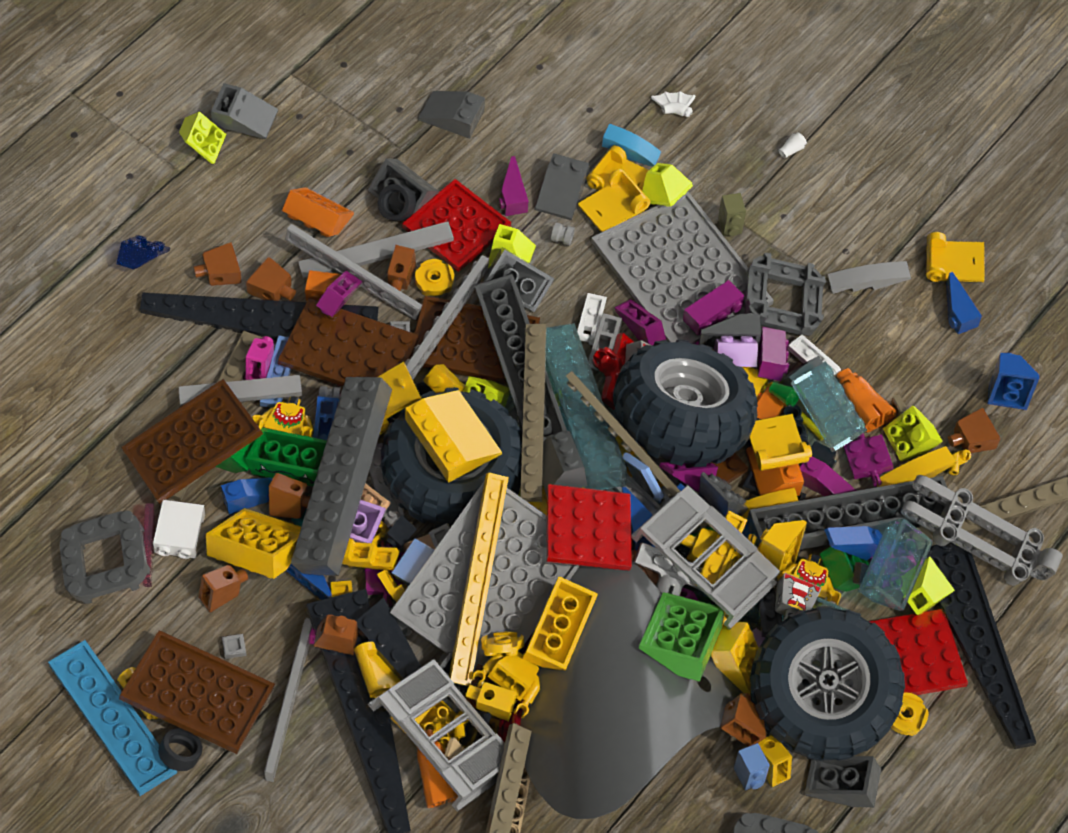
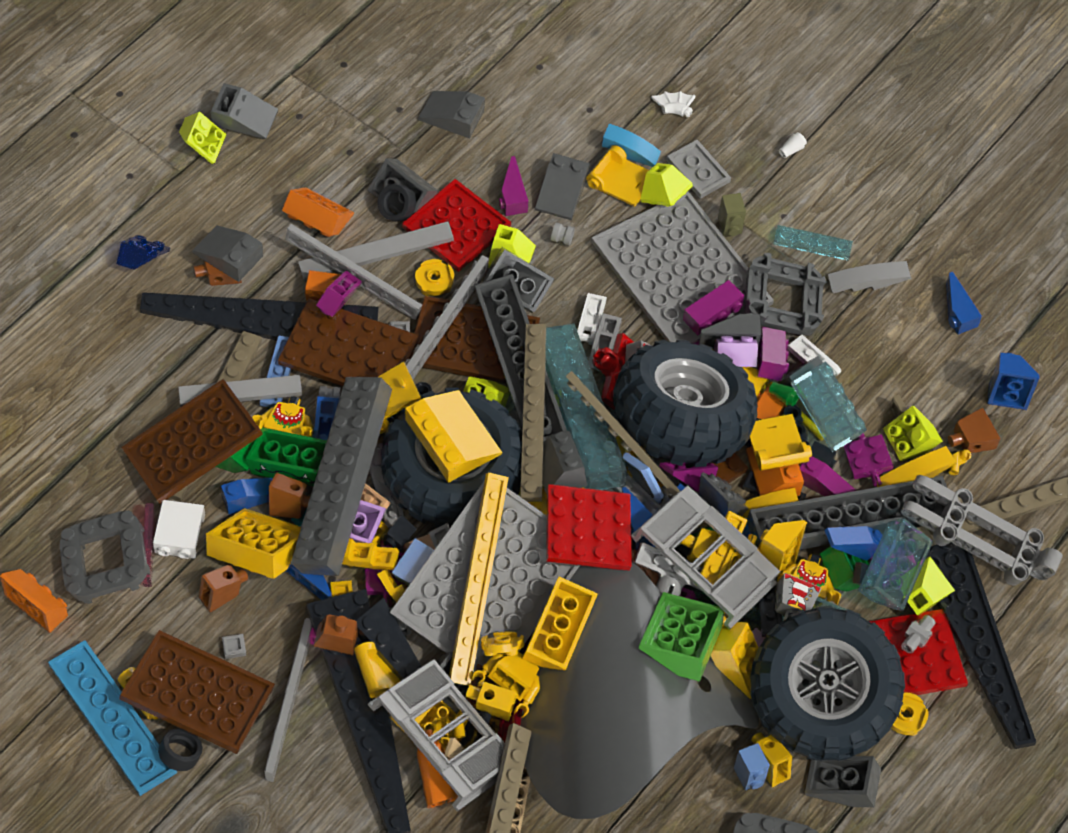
dark orange torso [246,257,296,301] -> none
dark pink torso [246,336,274,380] -> none
dark orange torso [387,245,416,291] -> none
yellow torso [423,364,465,393] -> none
yellow door [578,169,651,233] -> none
magenta slope [615,299,666,345] -> none
dark orange torso [720,693,766,747] -> none
orange piece [836,368,897,433] -> none
yellow door [926,232,984,282] -> none
none -> orange slope [0,569,68,633]
none -> dark grey slope [192,225,263,282]
none -> light grey plate [666,140,731,199]
none -> clear light blue plate [773,225,853,261]
none -> light grey axle [901,615,936,654]

